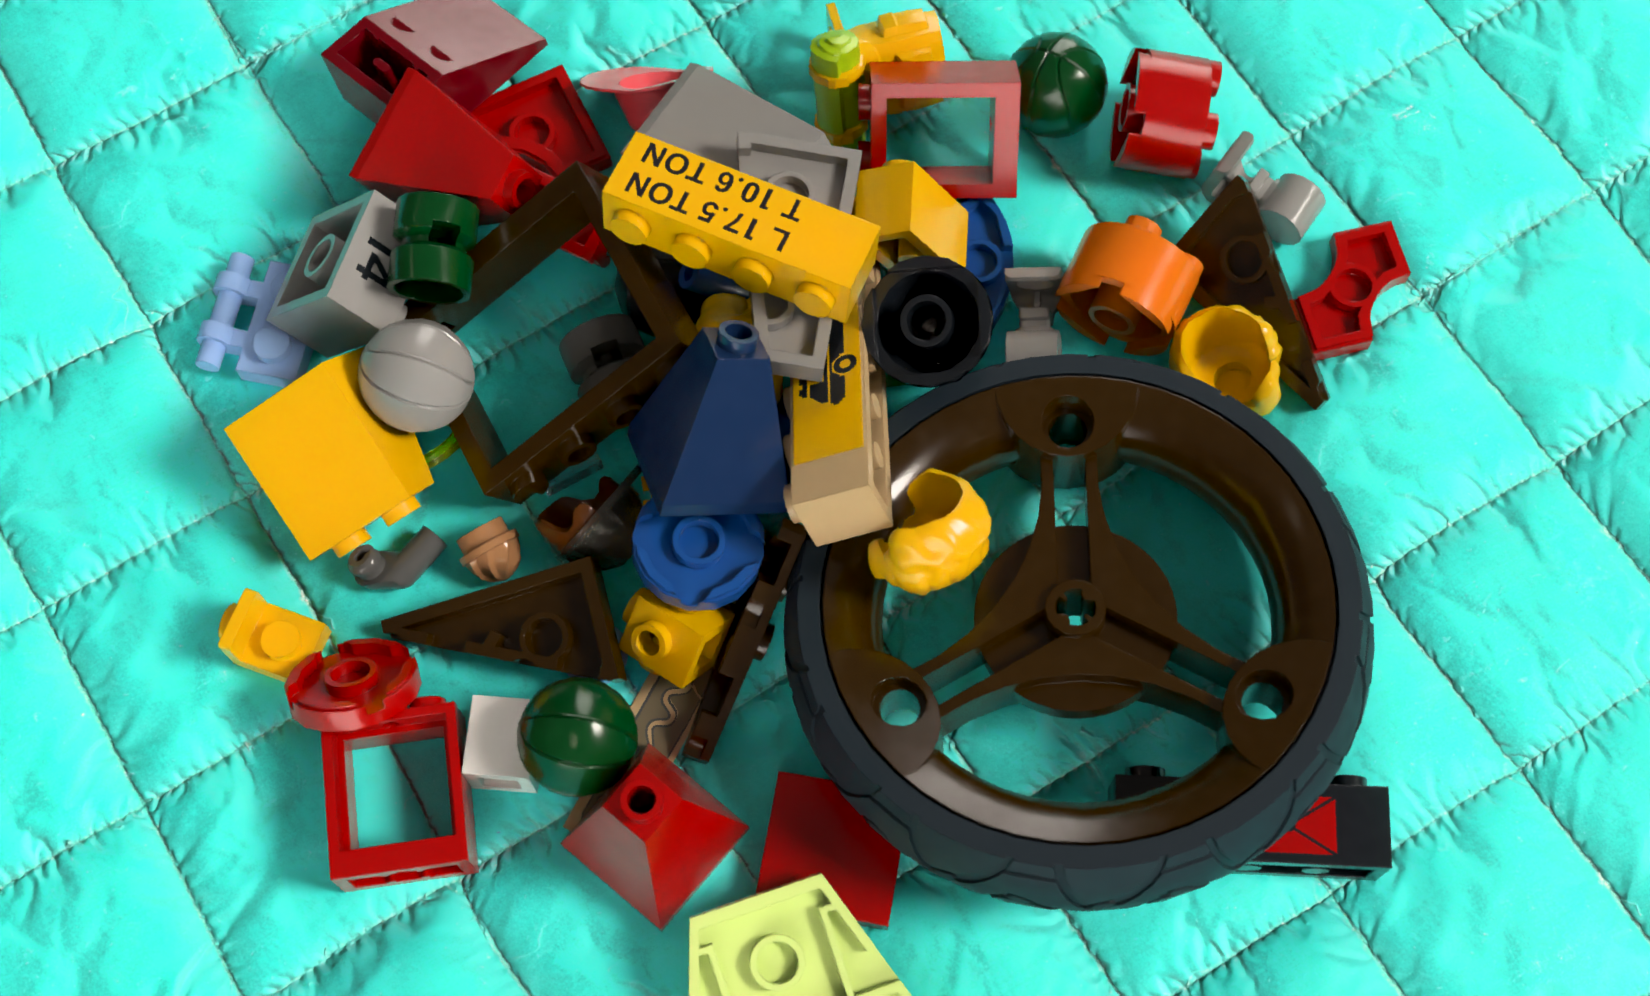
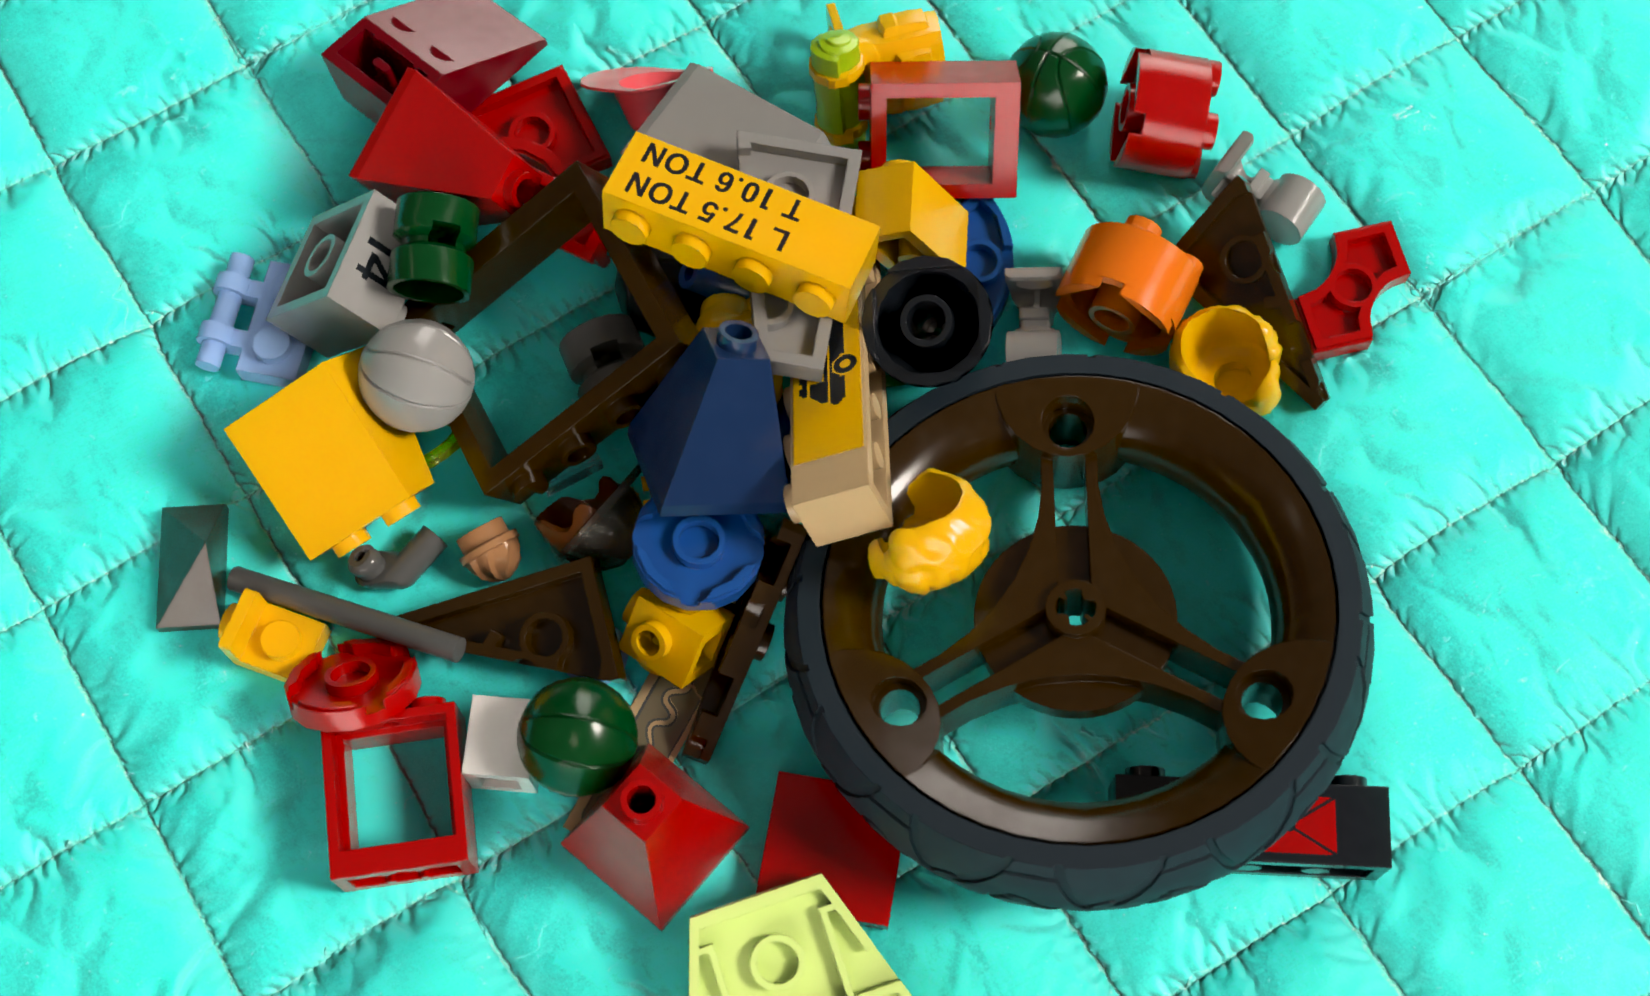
none -> slope [156,504,229,632]
none -> dark grey bar [227,566,466,663]

